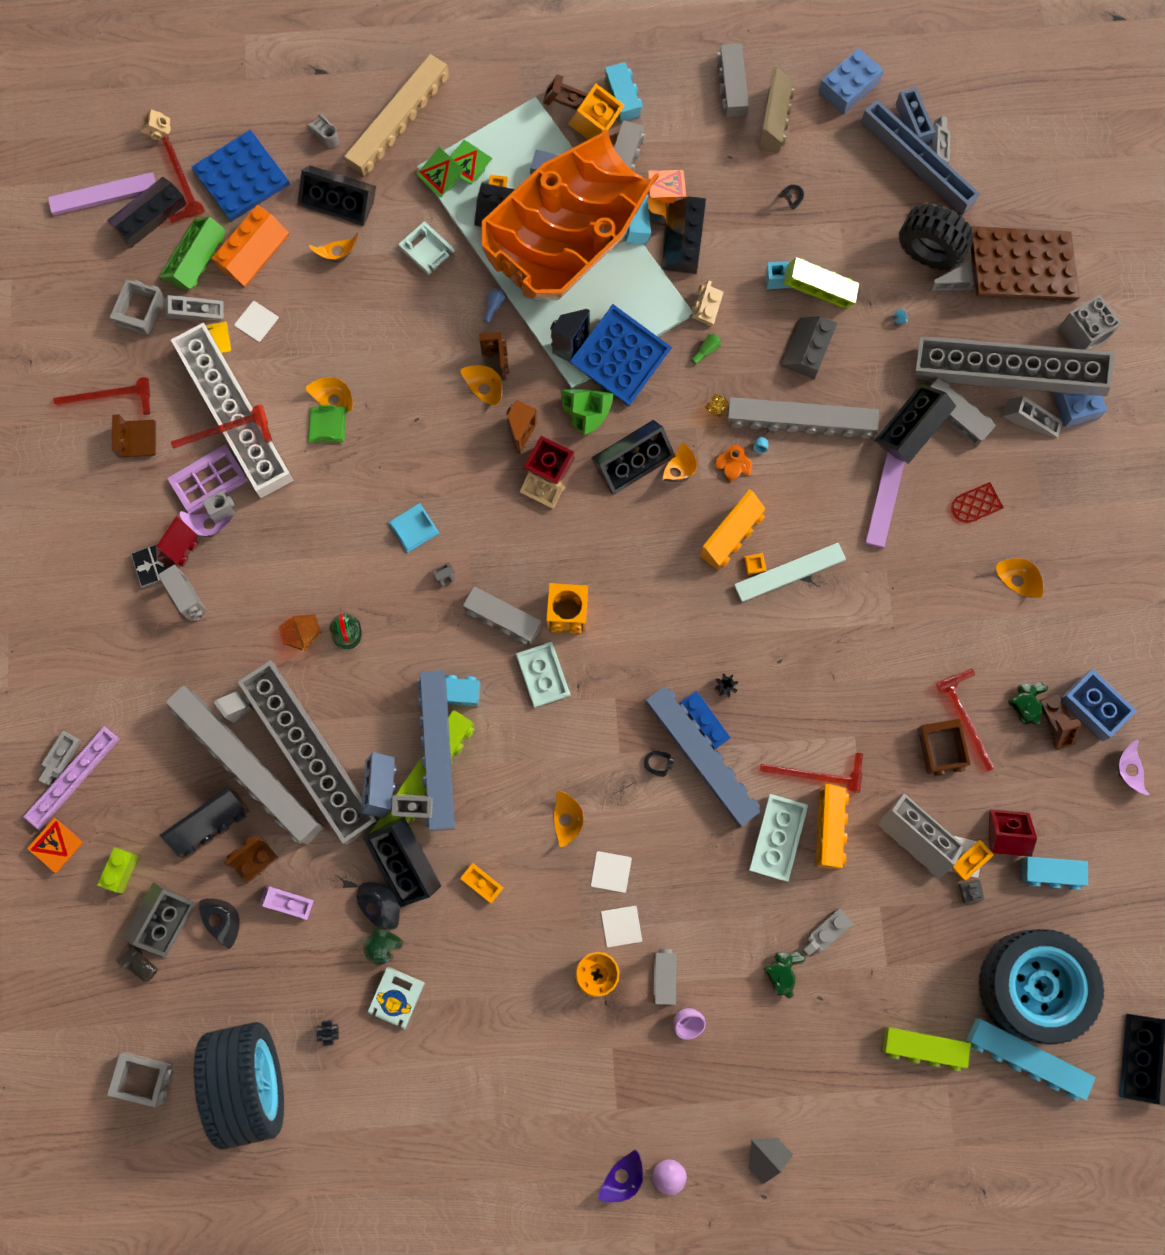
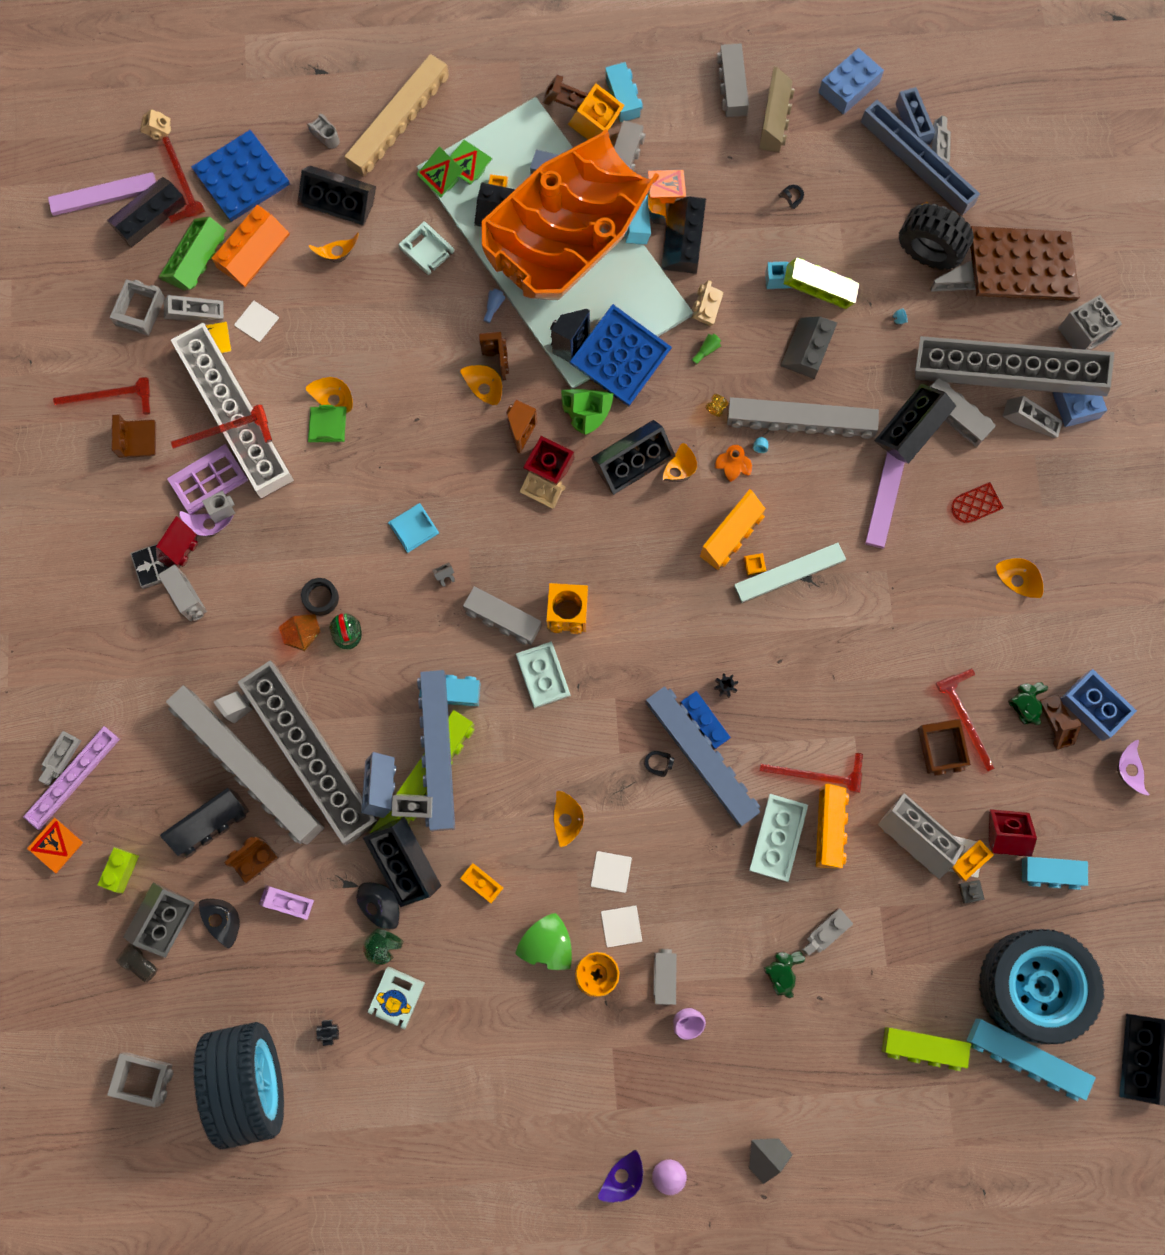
none -> black tyre [301,578,339,616]
none -> bright green brick [515,913,572,970]

